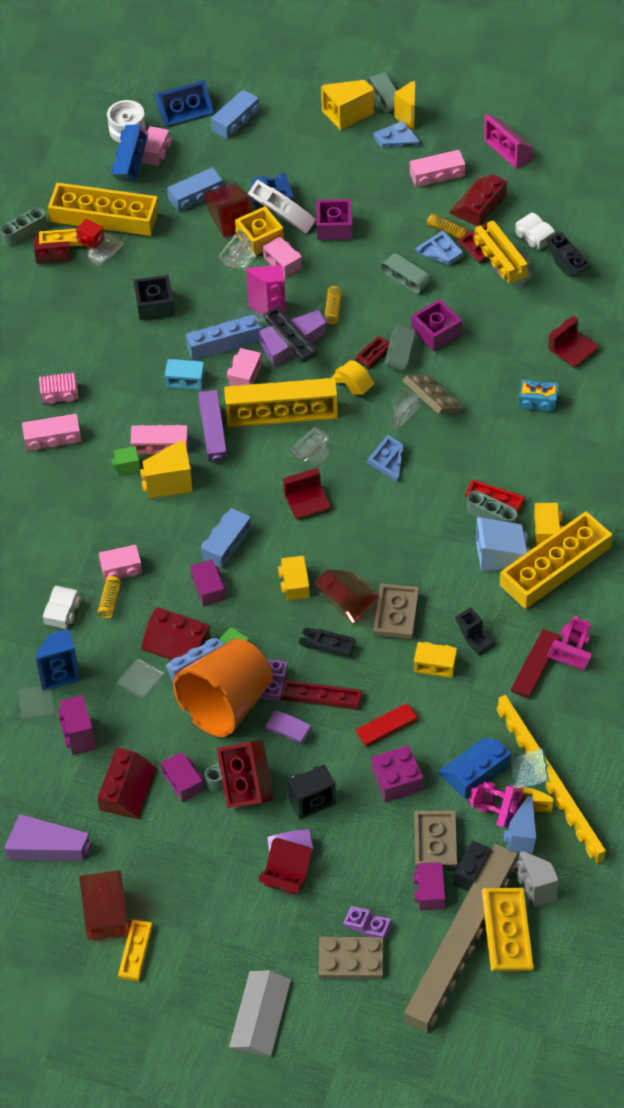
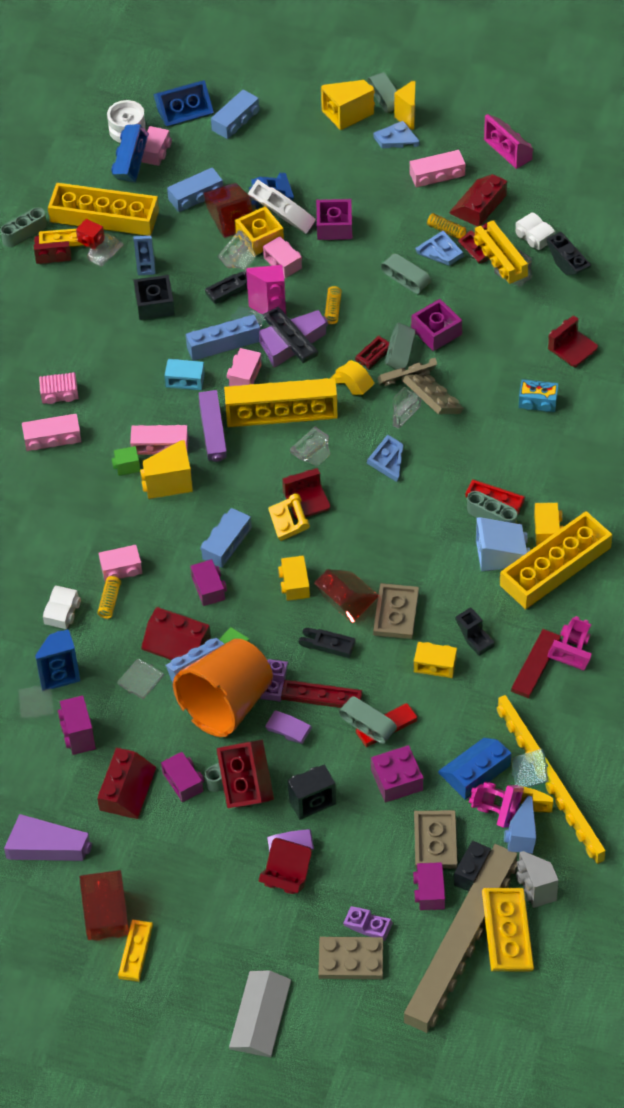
none -> medium blue slope [134,236,155,275]
none -> black hinge [205,270,248,304]
none -> yellow plate [268,494,310,541]
none -> sand green beam [339,696,397,744]
none -> dark tan wing [377,358,437,386]

